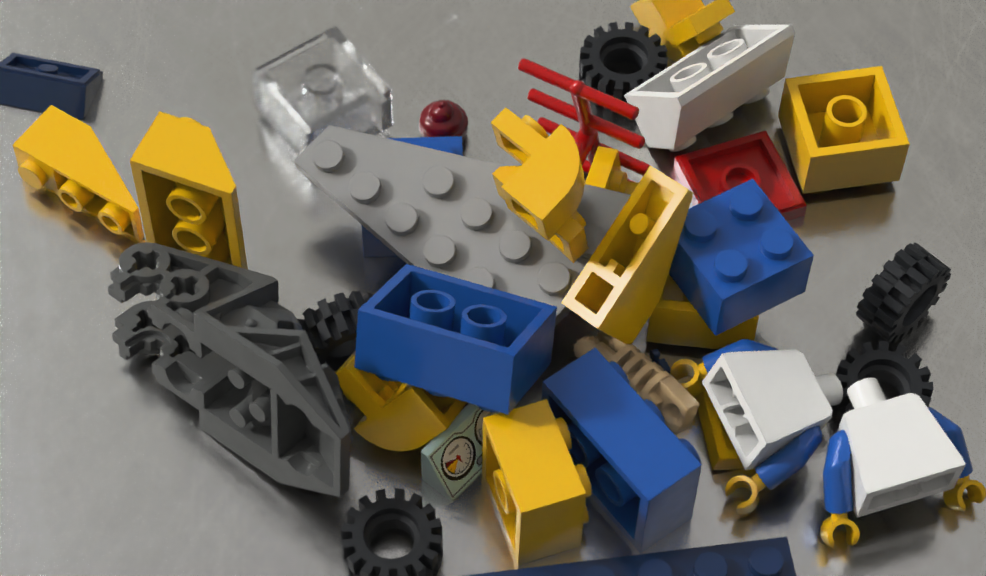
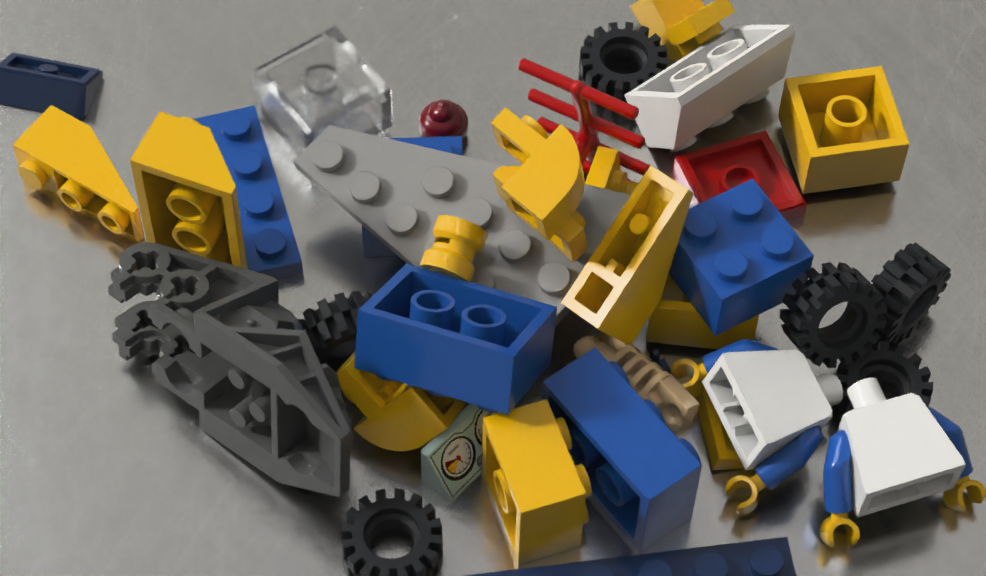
none -> blue wing [194,105,303,279]
none -> yellow wheel [419,215,488,282]
none -> black tyre [780,262,887,368]

